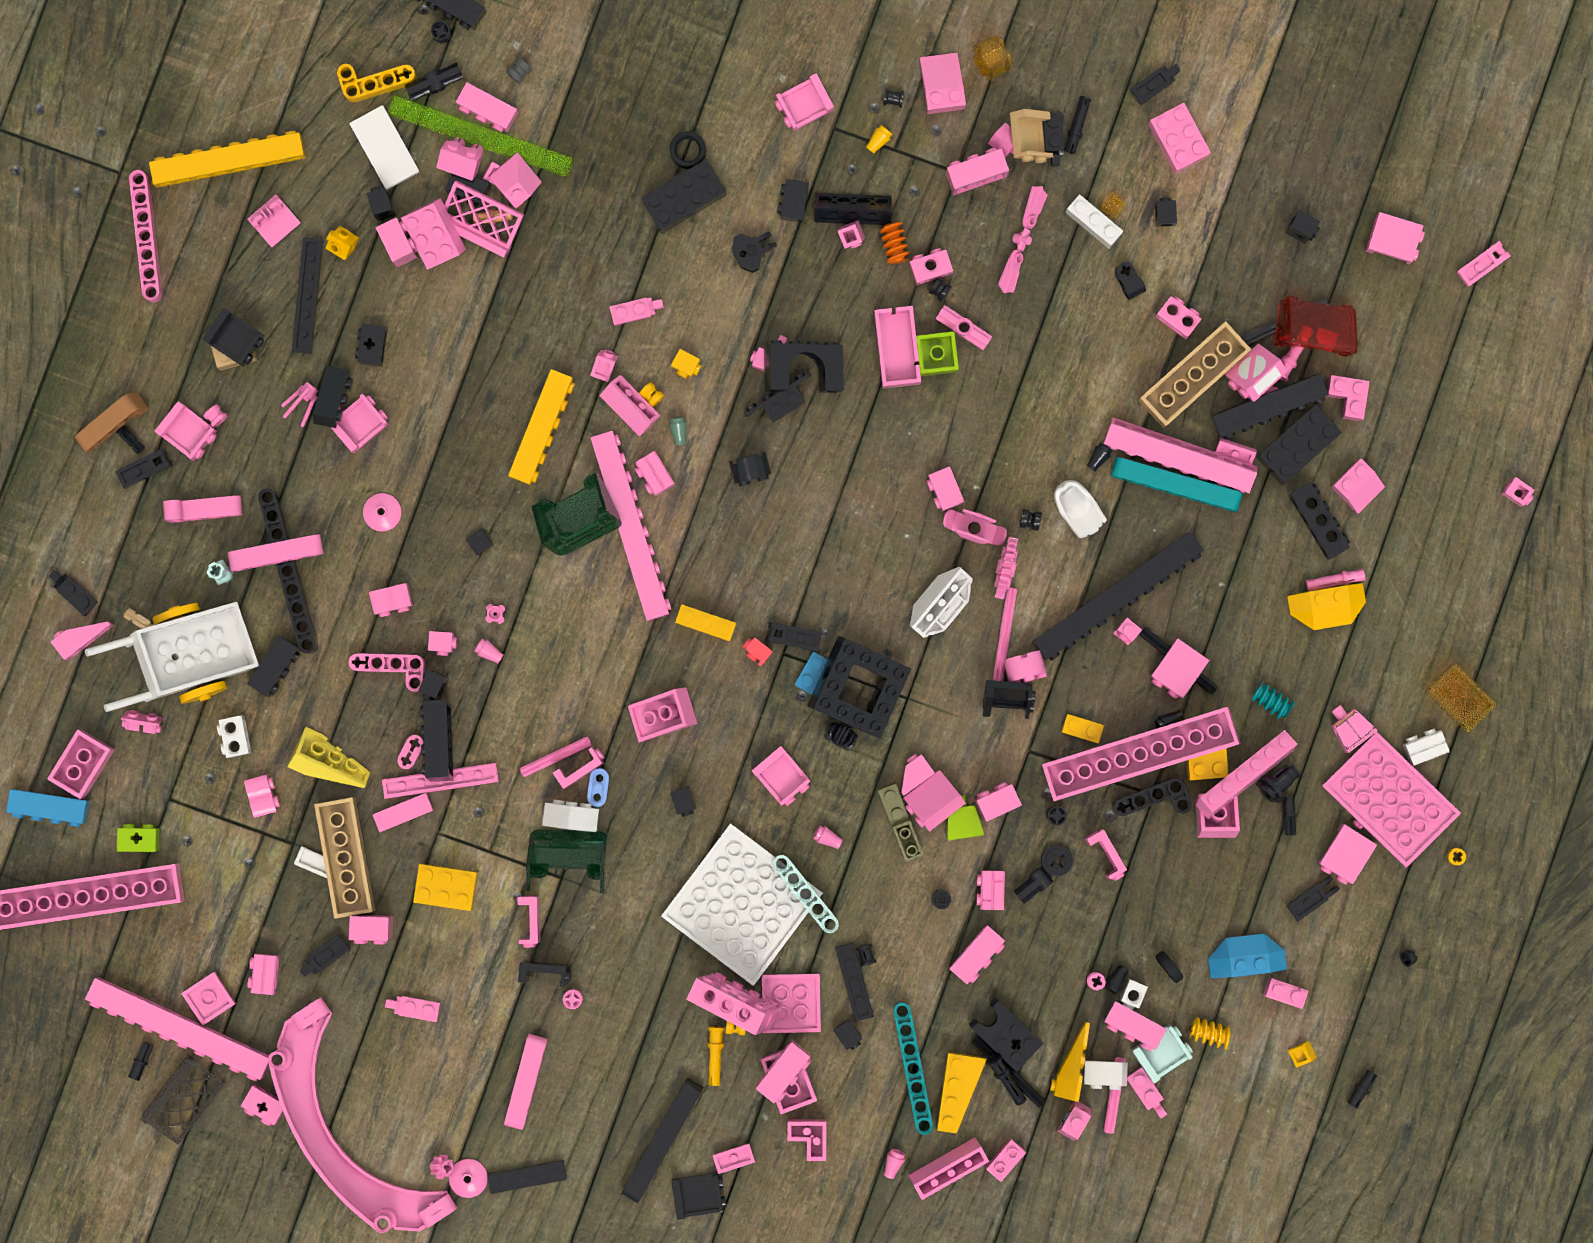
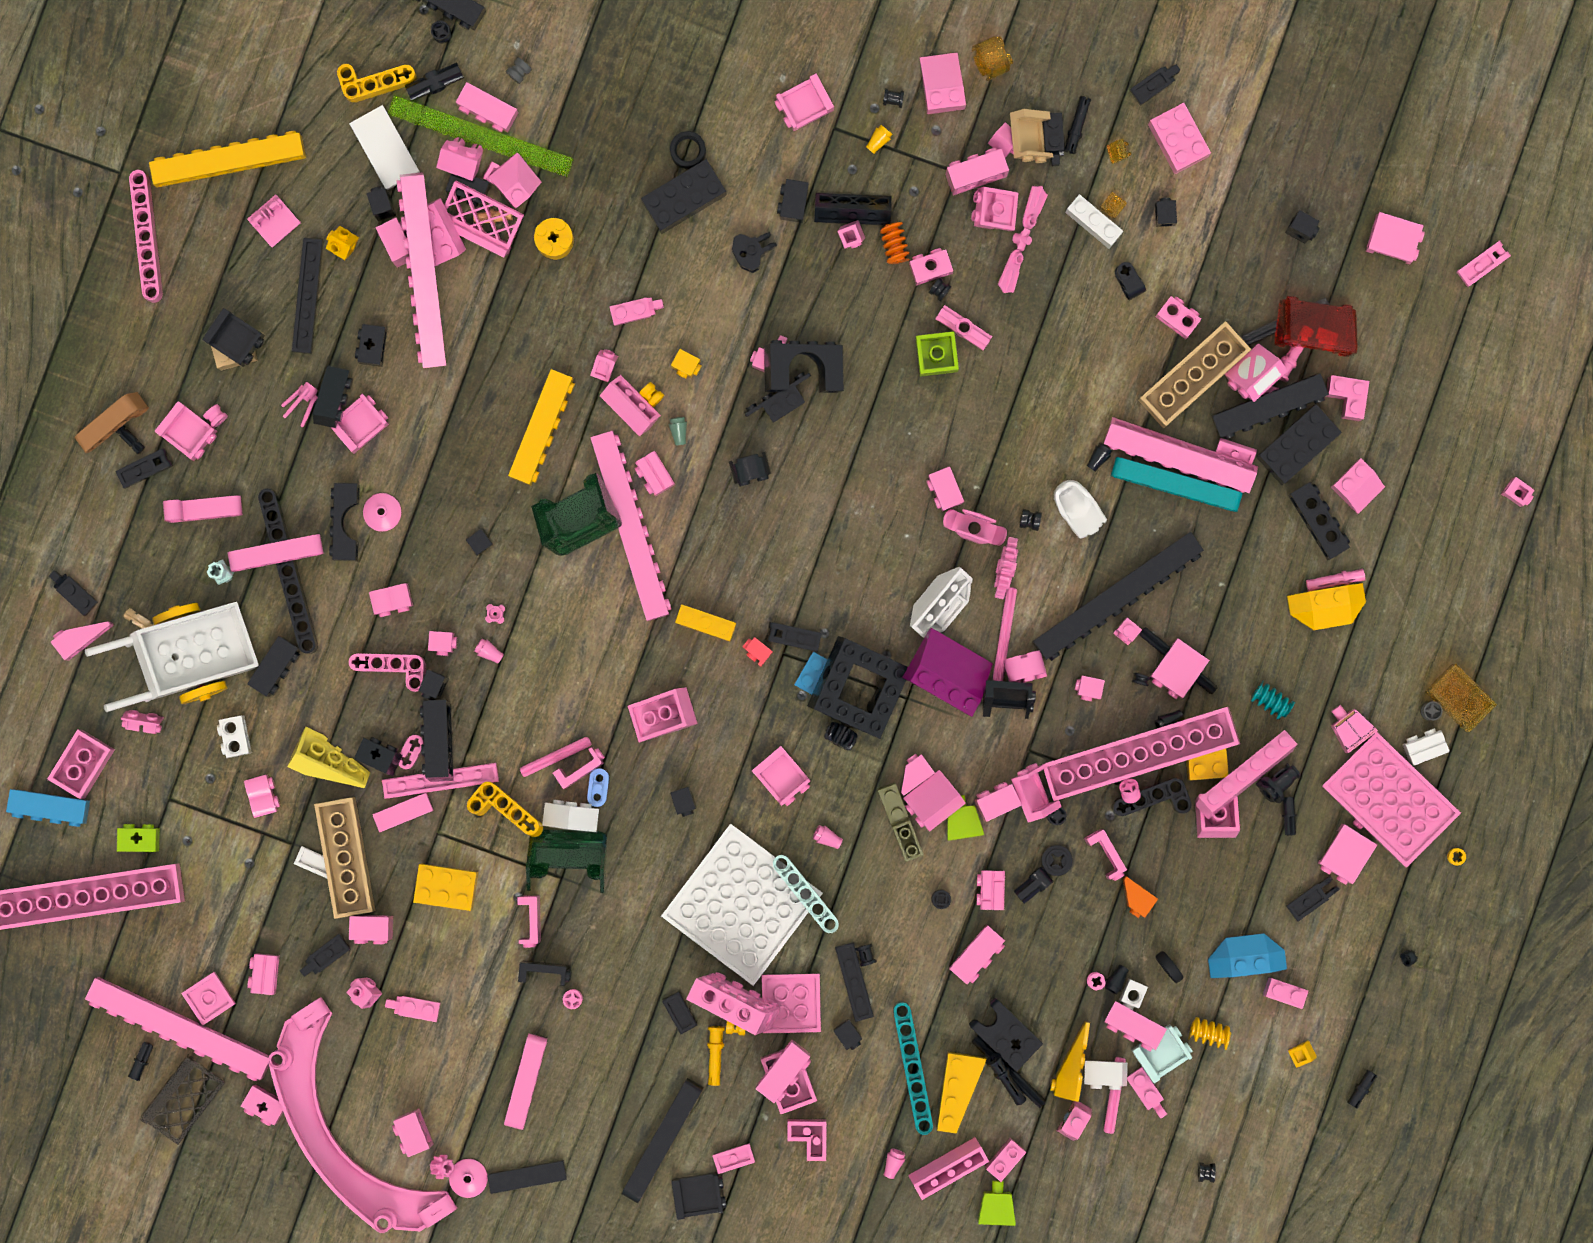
bright pink piece [874,306,921,389] -> none
yellow plate [1062,714,1104,744] -> none
none -> black arch [329,483,360,561]
none -> bright pink brick [346,977,382,1009]
none -> black brick [354,737,403,776]
none -> bright pink brick [392,1109,434,1157]
none -> bright pink brick [396,172,446,368]
none -> yellow beam [467,782,543,837]
none -> yellow brick [534,218,574,260]
none -> black tile [662,991,698,1035]
none -> magenta slope [902,627,993,717]
none -> bright pink plate [971,187,1018,231]
none -> lime torso [978,1180,1016,1226]
none -> bright pink panel [1011,763,1062,822]
none -> bright pink brick [1074,676,1105,702]
none -> clear yellow tile [1107,139,1131,164]
none -> bright pink wheel [1119,779,1141,803]
none -> orange slope [1123,876,1158,918]
none -> black bush [1132,673,1151,687]
none -> black wheel [1198,1162,1216,1183]
none -> dark grey wheel [1420,701,1443,721]

